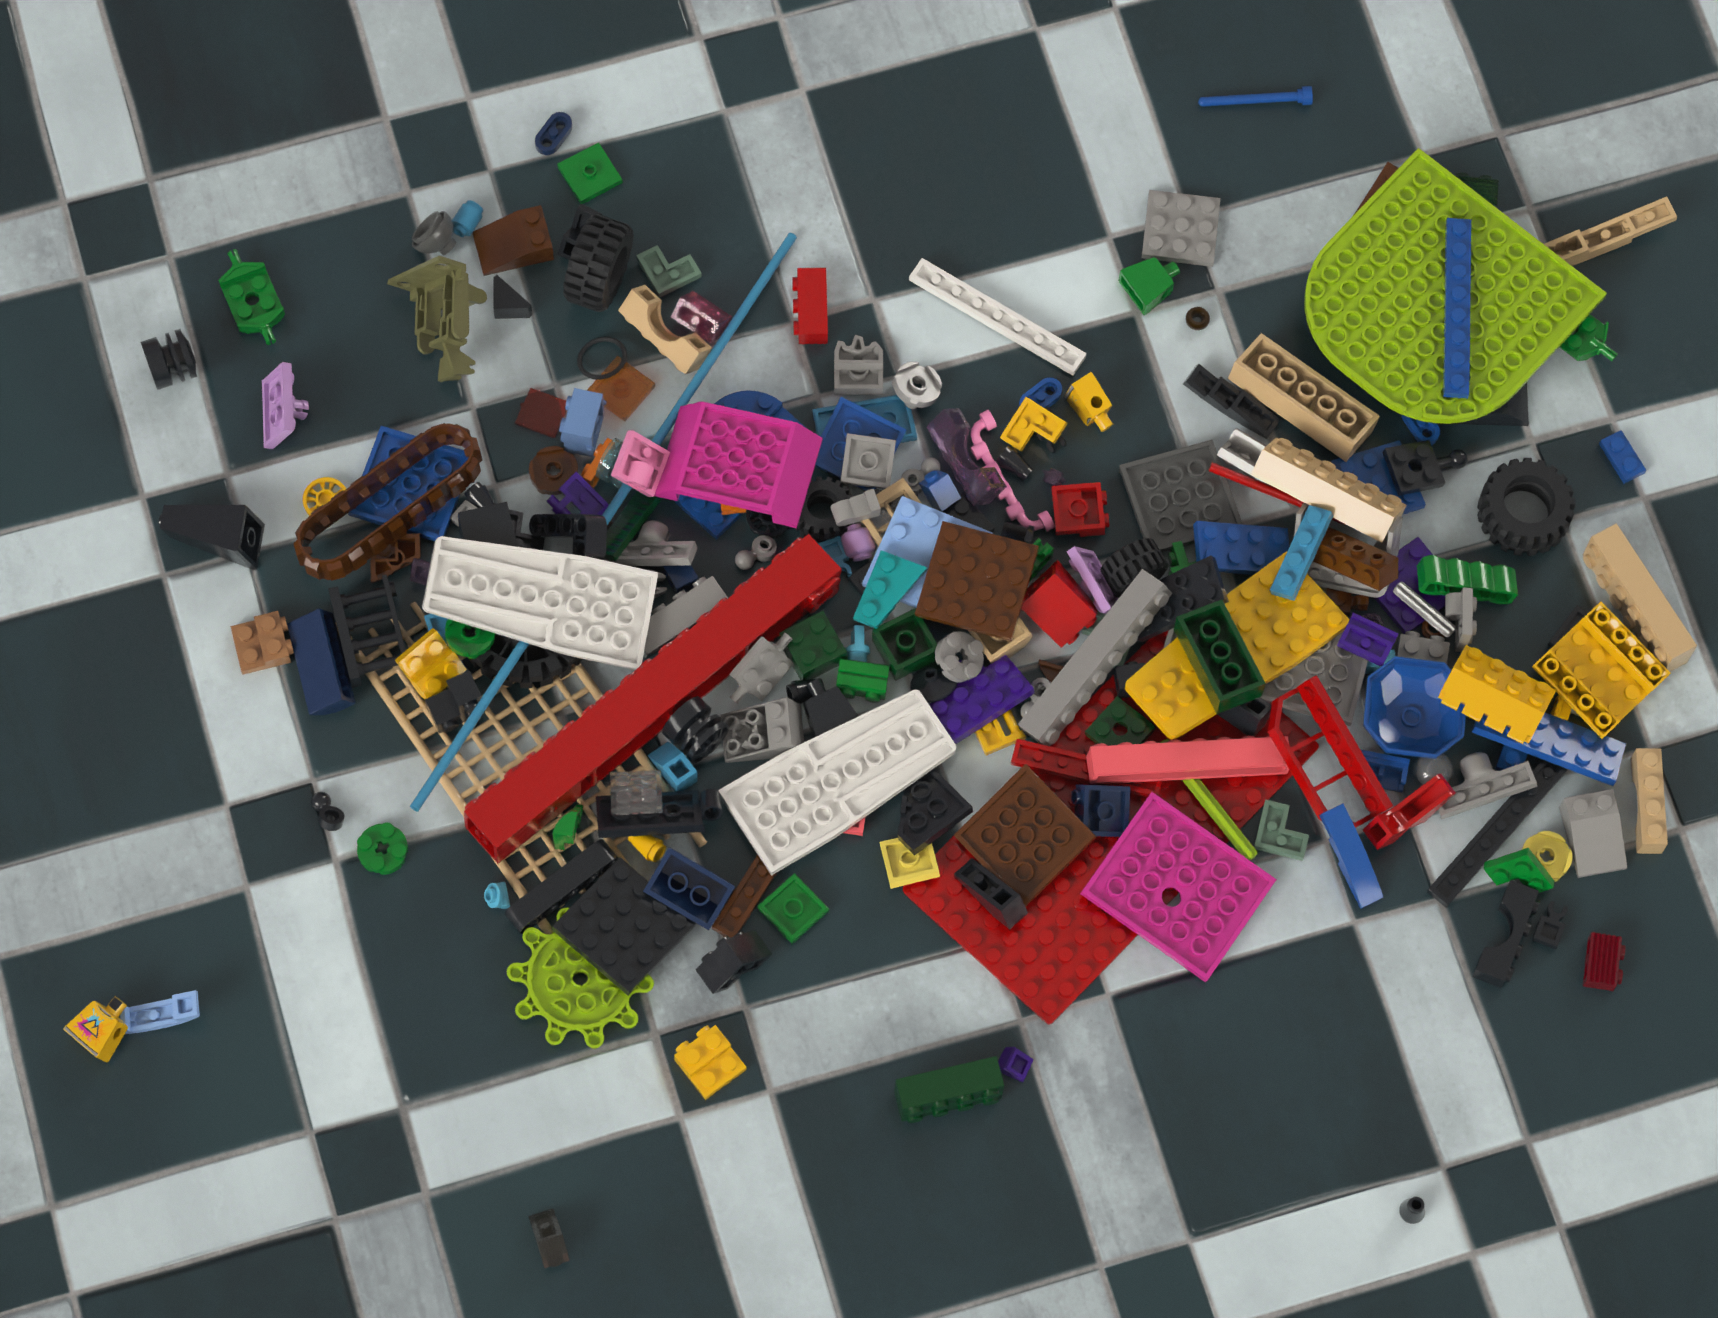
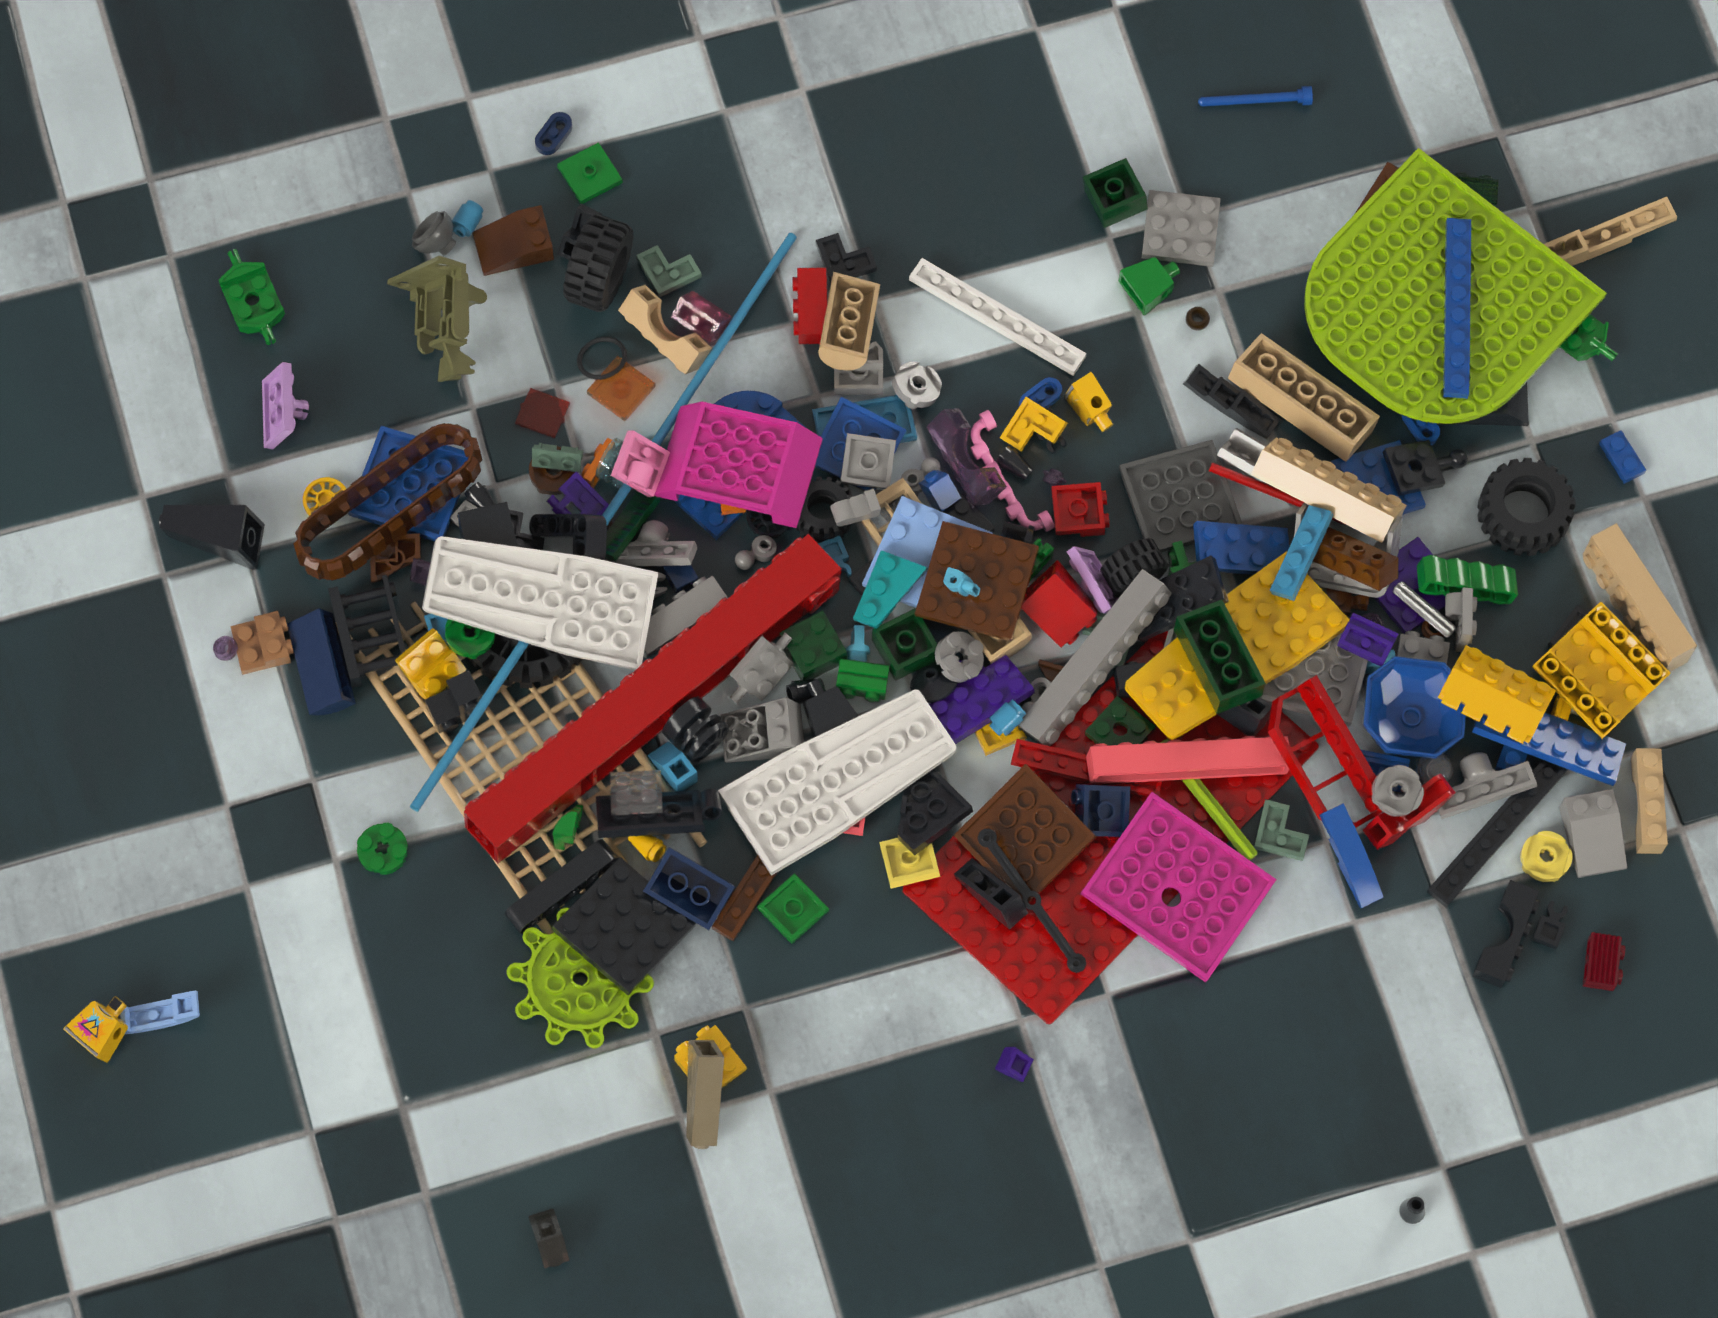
black wheel [141,329,197,390] -> none
black plate [311,792,345,831] -> none
medium azure plate [484,882,511,909] -> none
black slope [493,275,533,319] -> none
medium blue brick [559,388,607,457] -> none
black brick [696,930,772,994] -> none
lavender head [841,523,876,562] -> none
dark green brick [894,1056,1004,1123] -> none
green plate [1484,848,1555,893] -> none
none -> clear purple plate [213,636,238,661]
none -> sand green hinge [532,443,583,472]
none -> dark tan slope [686,1040,724,1149]
none -> black plate [816,233,877,283]
none -> tan brick [819,272,880,371]
none -> medium azure piece [943,567,980,597]
none -> black piece [978,828,1086,973]
none -> dark azure brick [989,699,1026,736]
none -> dark green brick [1083,158,1148,228]
none -> light grey plate [1372,765,1424,817]

